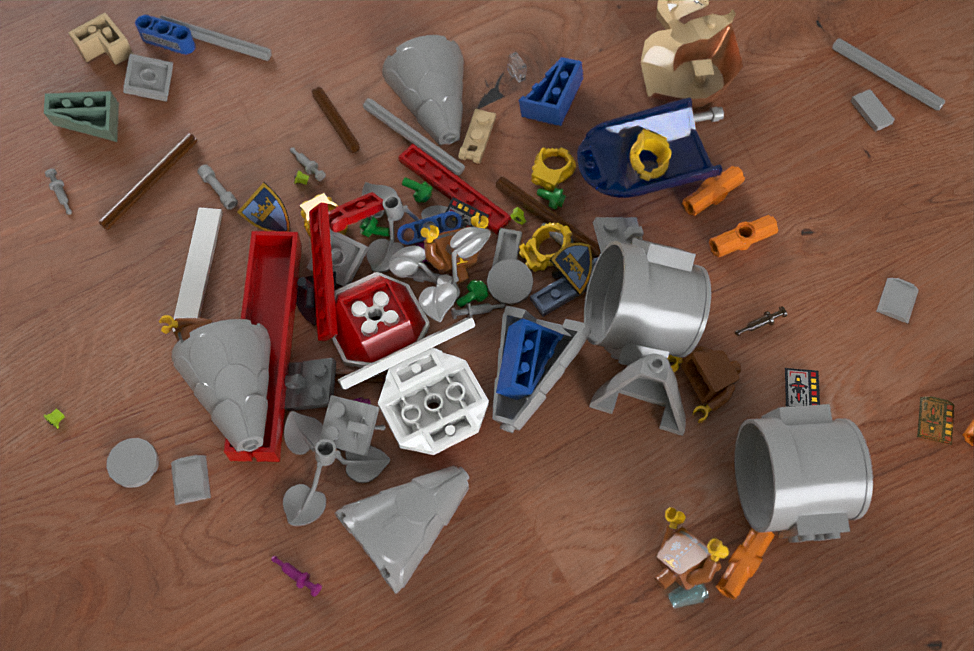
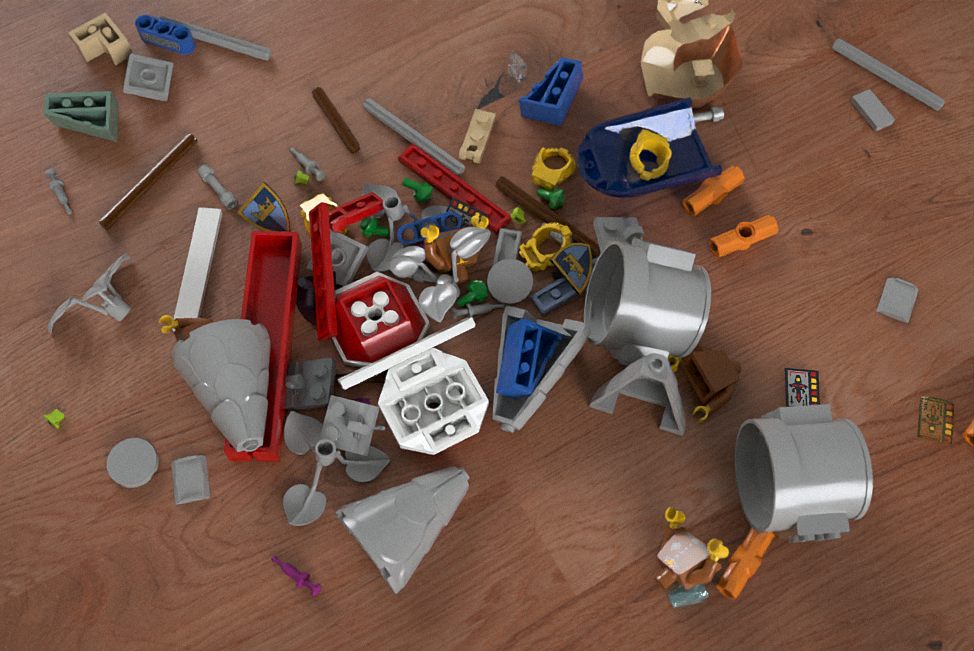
light grey cone [382,35,464,145] -> none
dark brown piece [735,306,787,336] -> none
none -> light grey plant [47,253,131,333]

